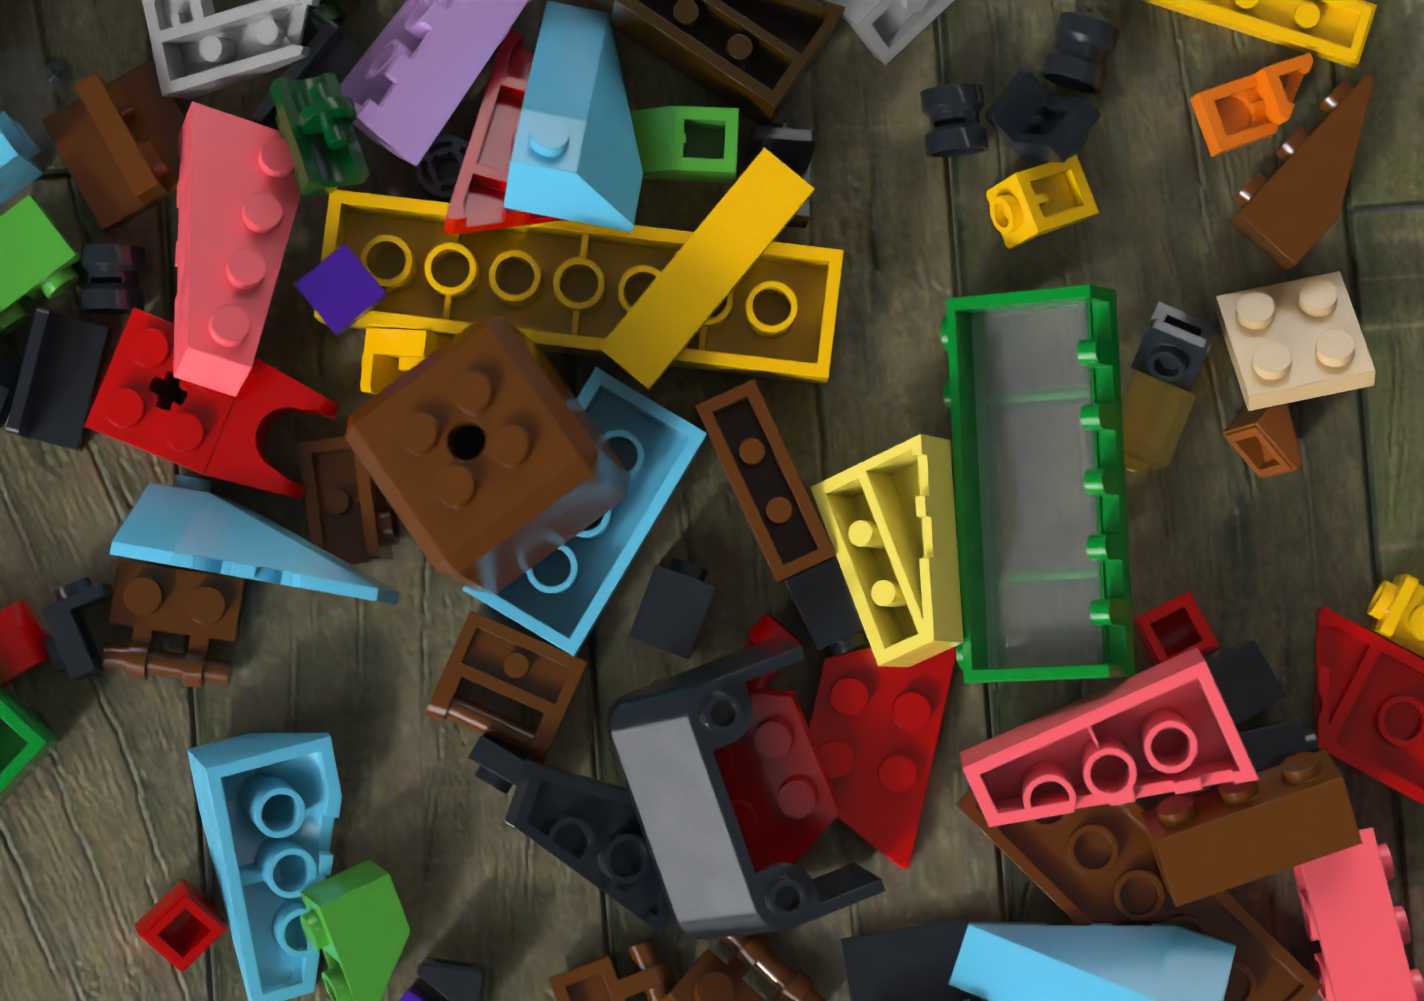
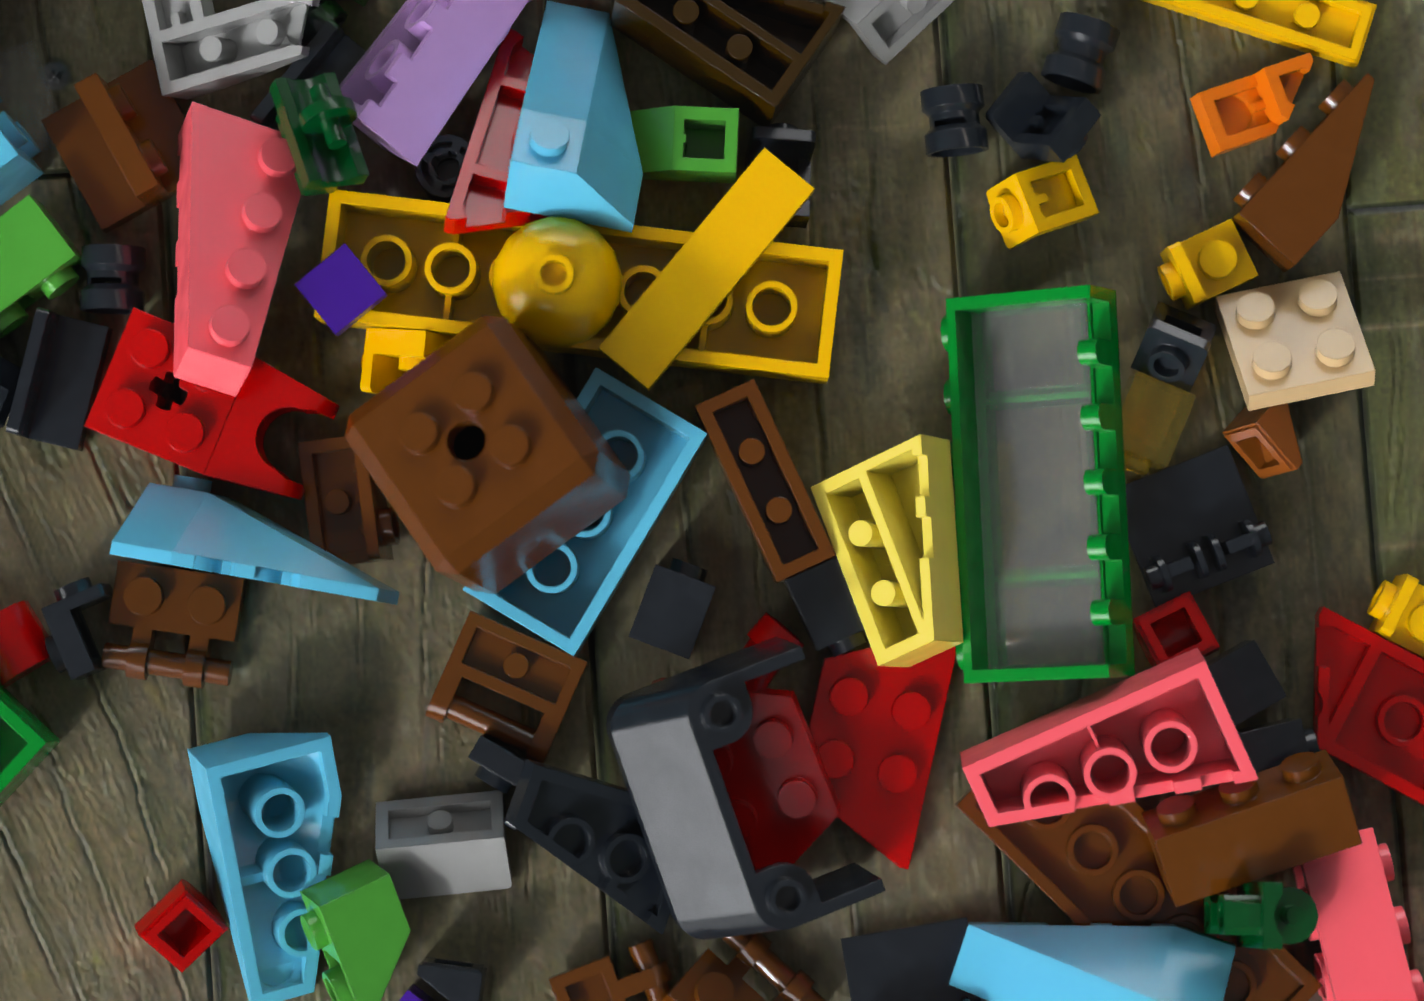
none -> light grey panel [375,790,512,899]
none -> yellow cylinder [492,216,622,348]
none -> black hinge [1126,445,1275,608]
none -> yellow bracket [1157,218,1259,310]
none -> dark green hips [1204,882,1318,949]

